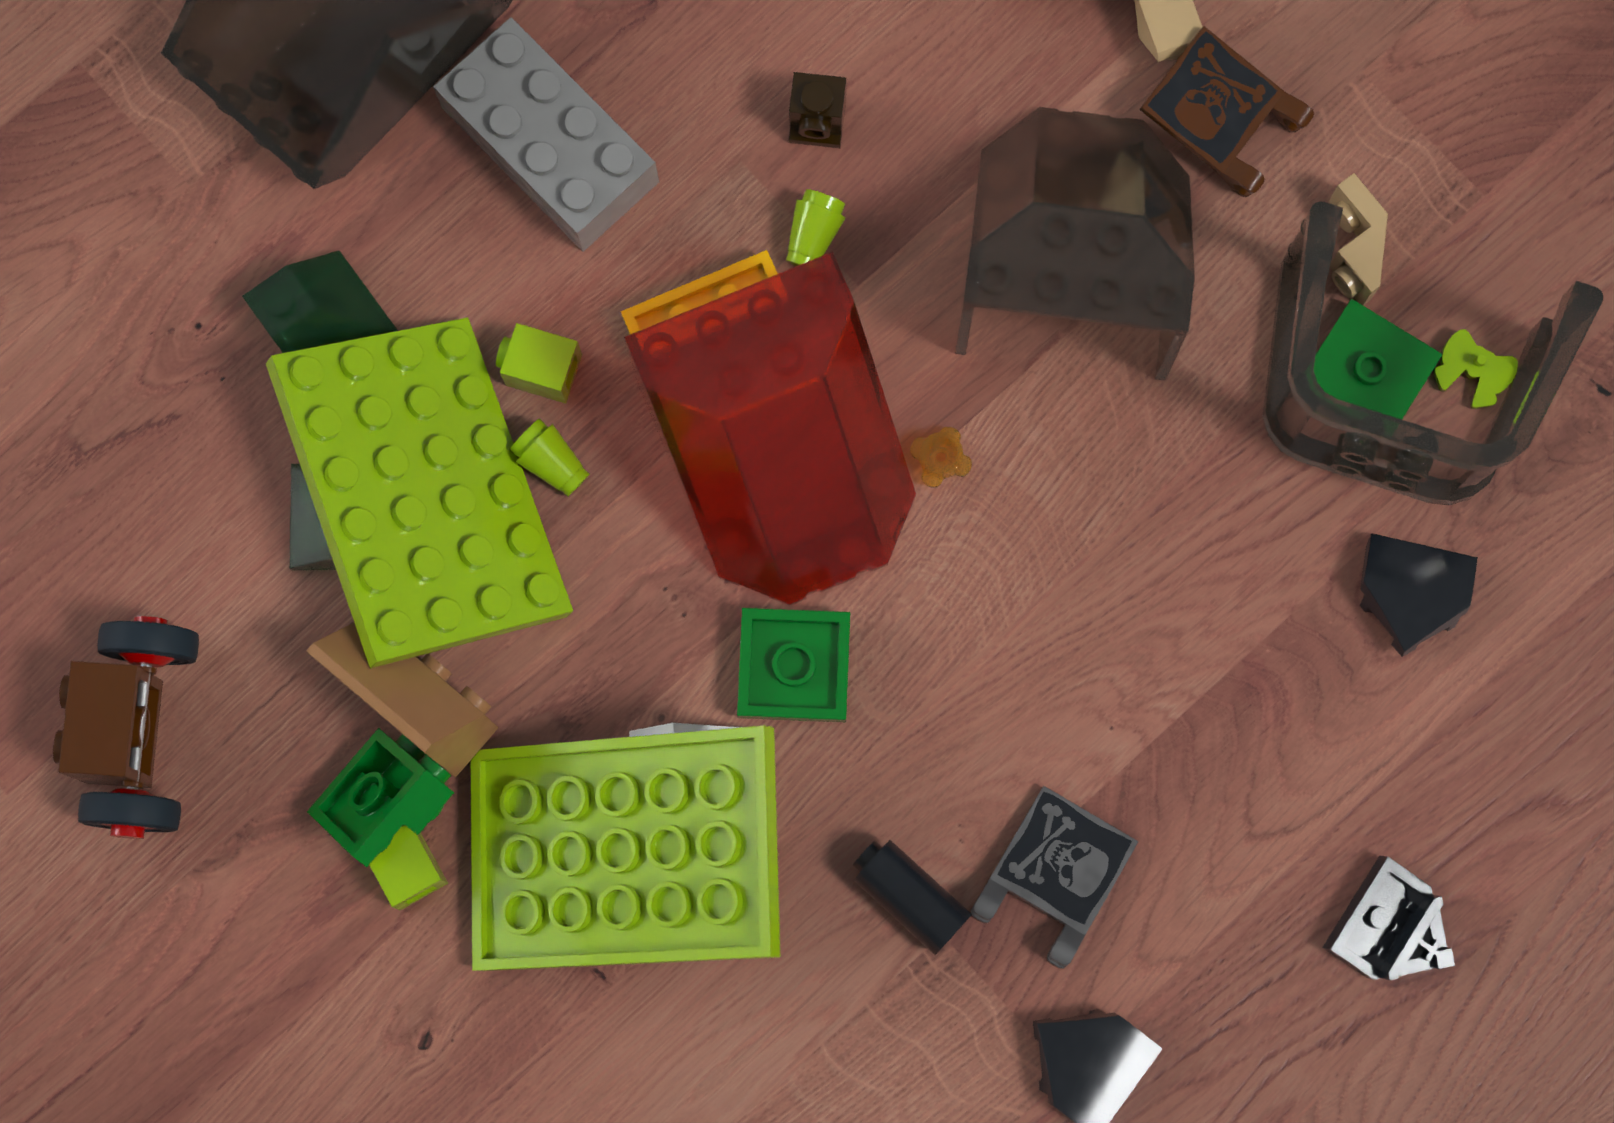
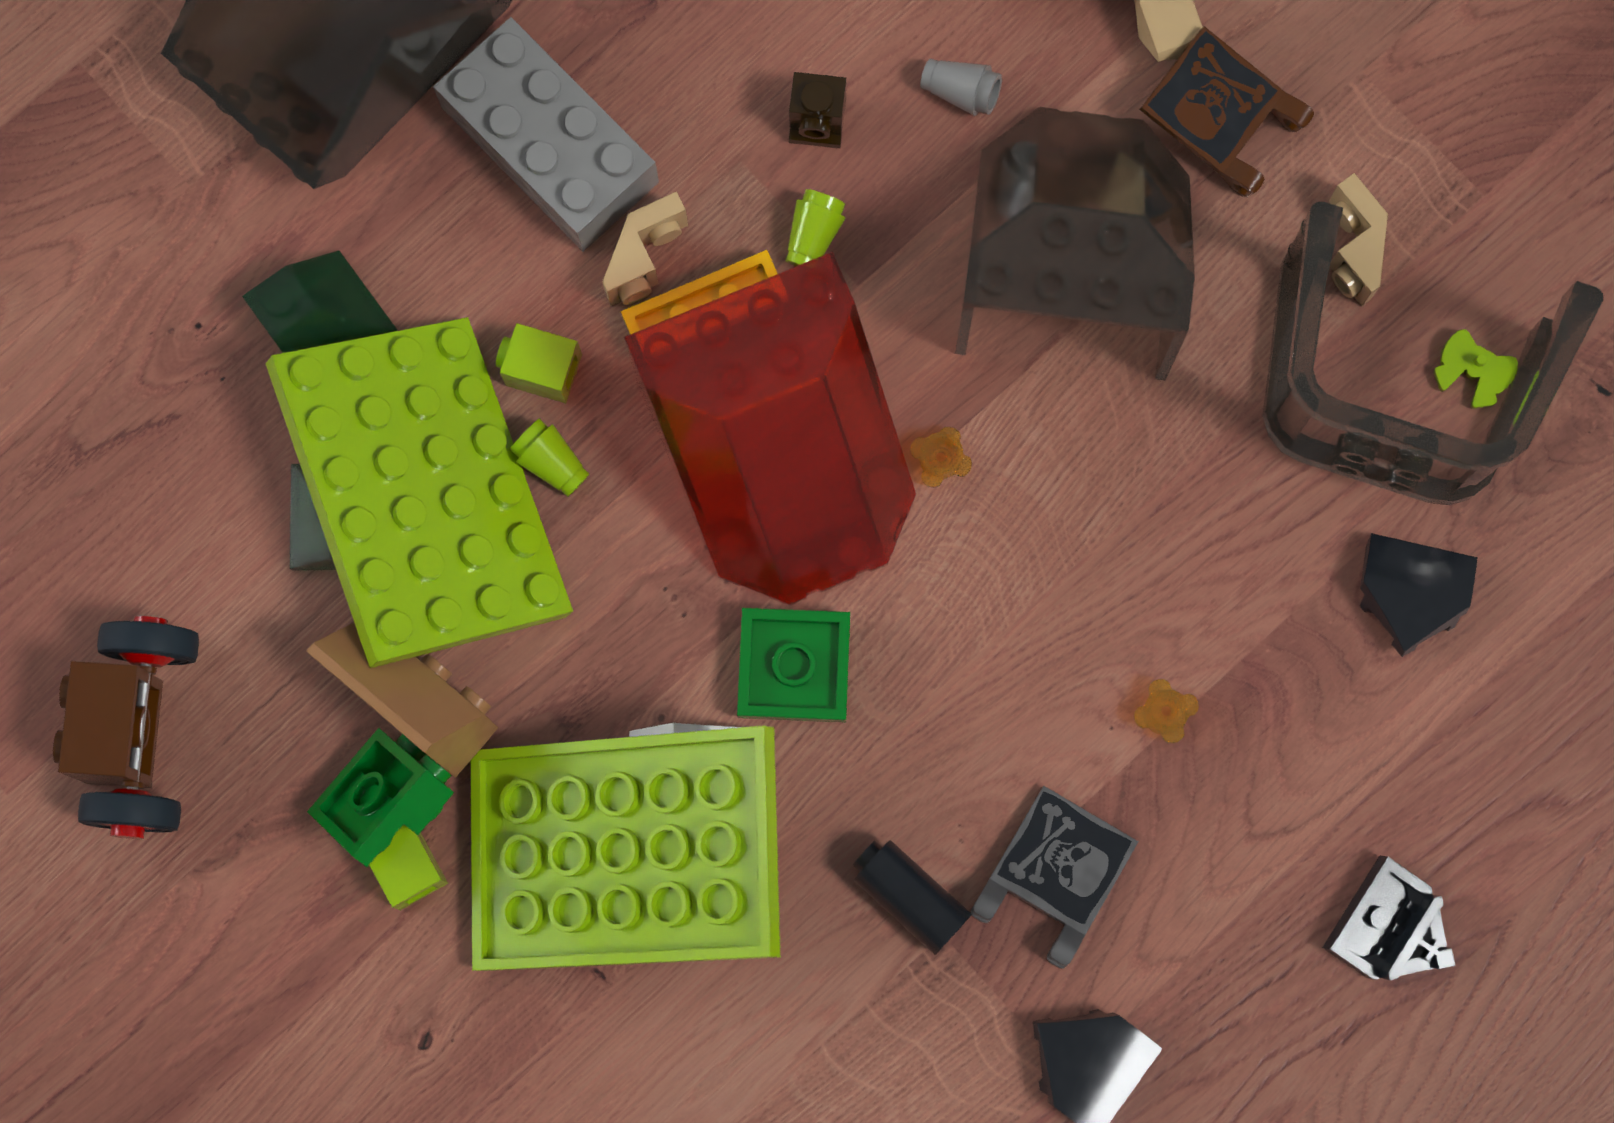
green plate [1293,298,1443,446] -> none
none -> tan slope [602,191,688,306]
none -> light grey cone [920,58,1002,116]
none -> clear yellow plate [1134,679,1199,743]

